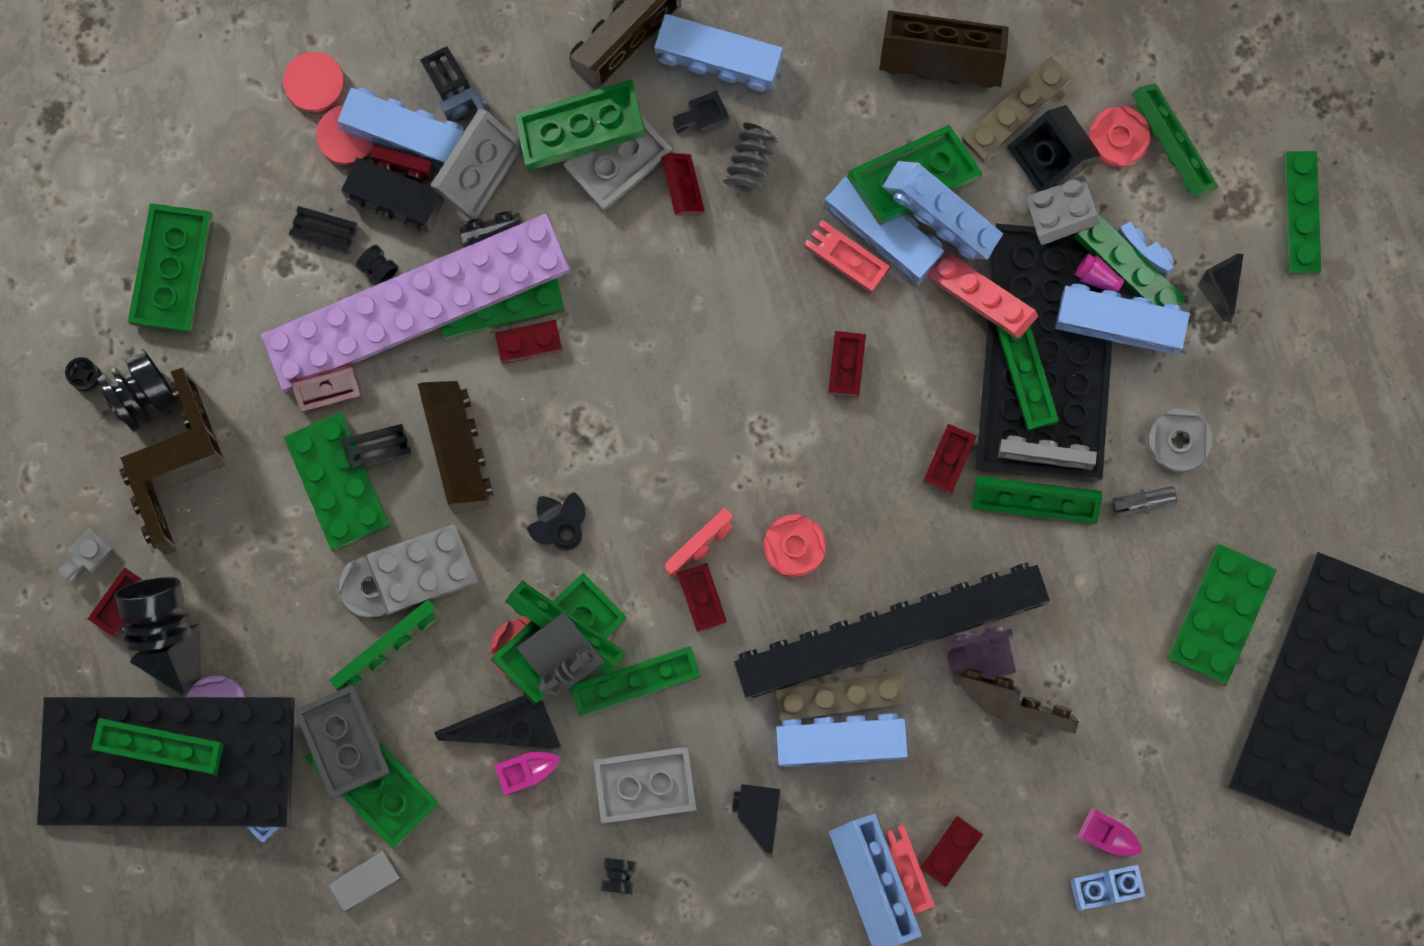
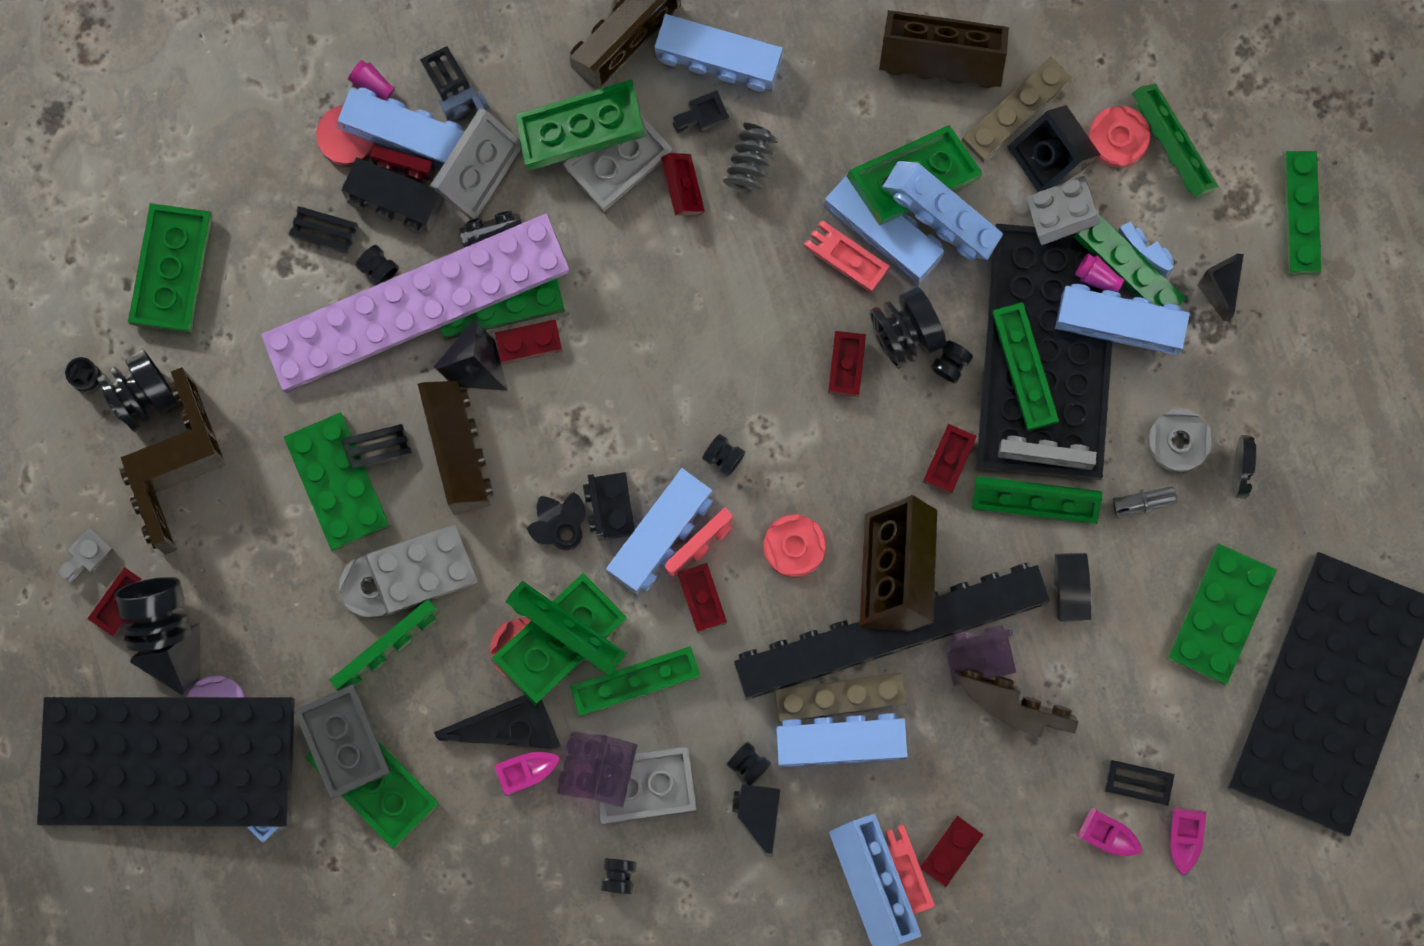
green plate [91,718,224,775] -> none
coral tile [283,52,345,113] -> none
plate [291,364,361,412] -> none
light grey tile [328,851,401,912] -> none
dark grey hinge [517,612,604,697] -> none
coral plate [927,252,1039,339] -> none
light blue slope [1070,865,1145,911] -> none
none -> dark pink cone [348,60,395,101]
none -> black slope [434,320,508,391]
none -> clear purple bracket [557,732,638,807]
none -> black bracket [583,472,635,541]
none -> light blue brick [606,468,714,595]
none -> black wheel [702,434,746,477]
none -> black wheel [726,741,771,785]
none -> dark brown slope [859,495,937,631]
none -> black wheel [869,287,947,369]
none -> black wheel [930,340,973,384]
none -> black slope [1054,552,1091,622]
none -> black tile [1104,760,1175,806]
none -> dark pink plate [1170,807,1206,875]
none -> black tile [1232,435,1256,499]

